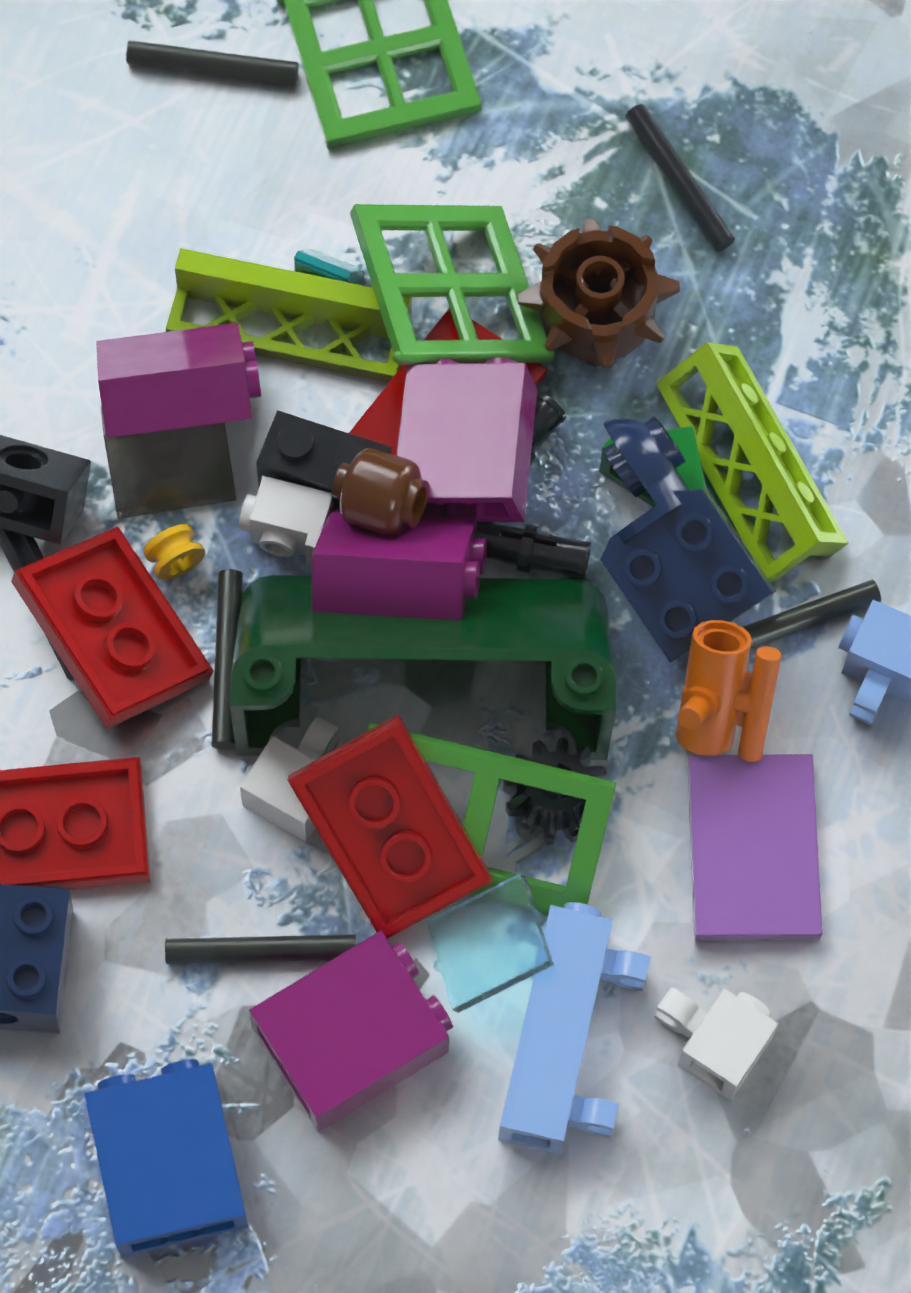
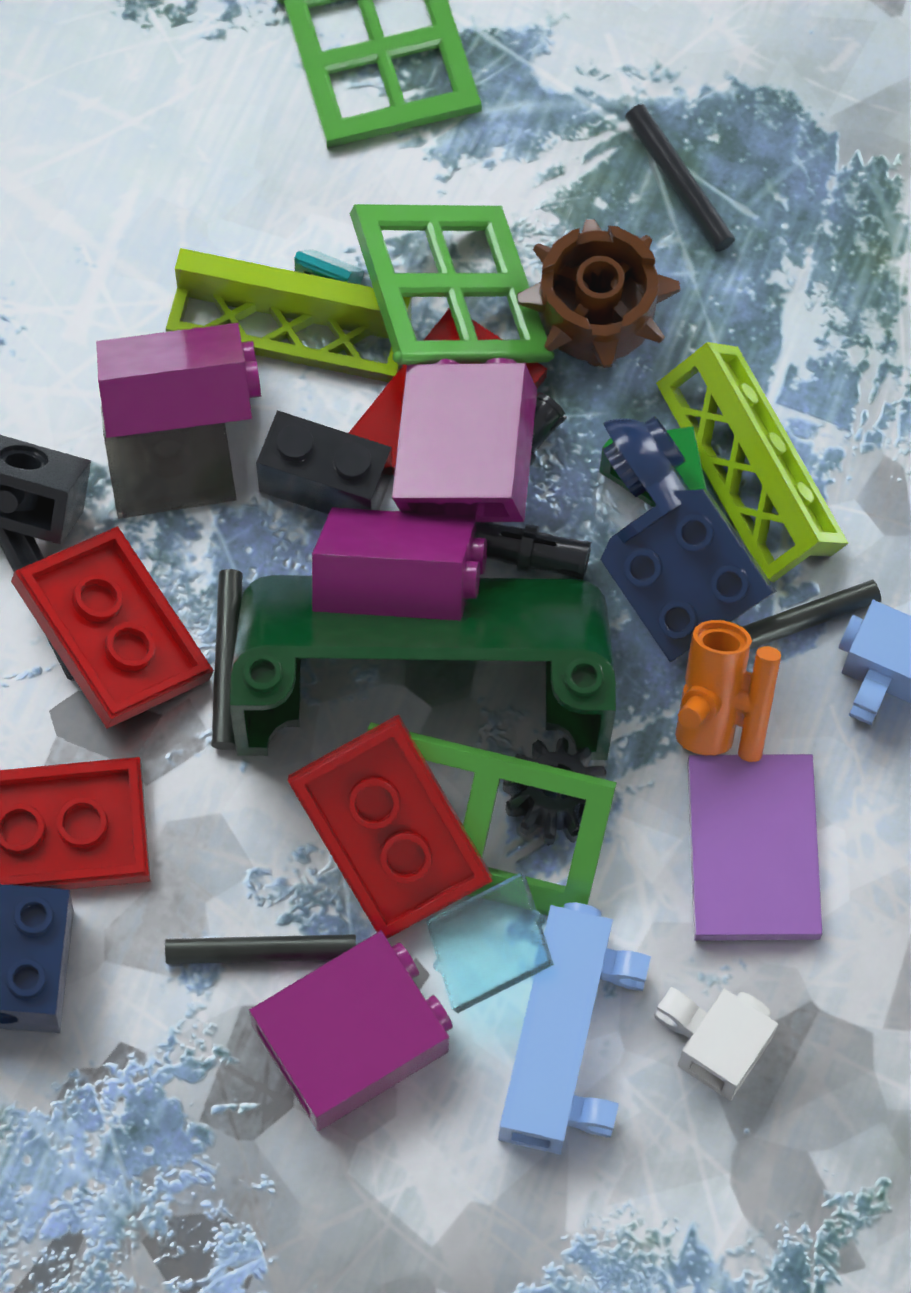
blue brick [84,1059,249,1258] -> none
pearl dark grey bar [126,40,299,85] -> none
yellow bush [143,524,205,581] -> none
white brick [239,476,334,569] -> none
white brick [240,716,340,842] -> none
reddish brown head [332,448,429,536] -> none

